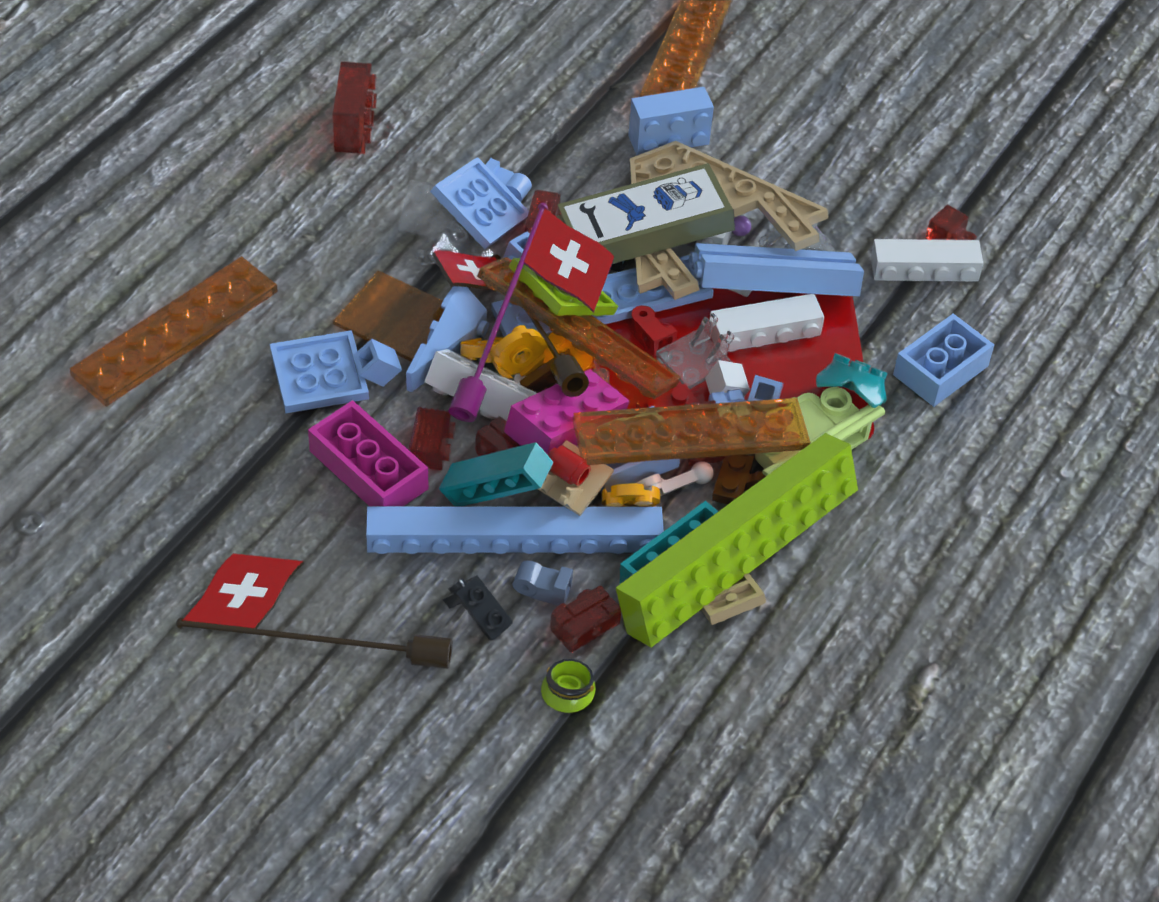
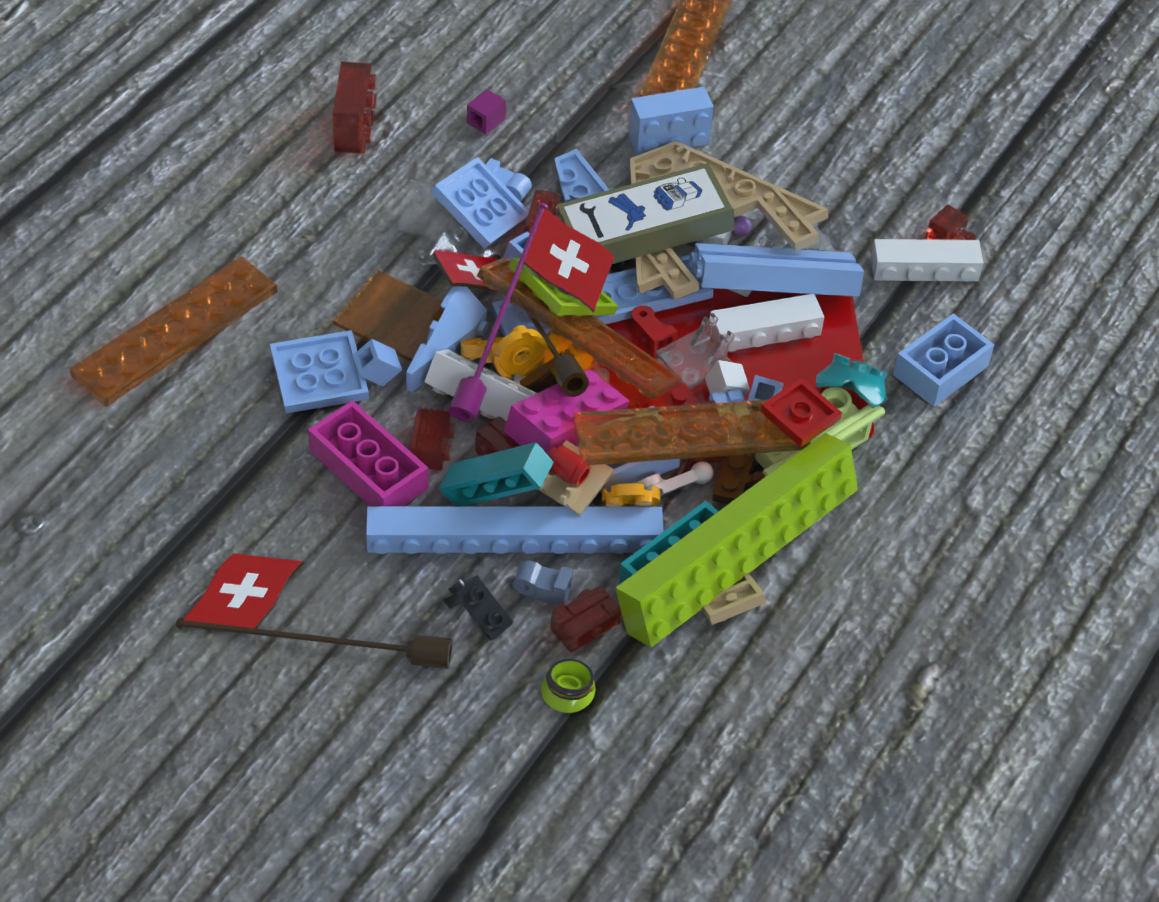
none -> magenta brick [467,89,506,135]
none -> light blue wing [554,149,609,202]
none -> red plate [760,377,842,447]

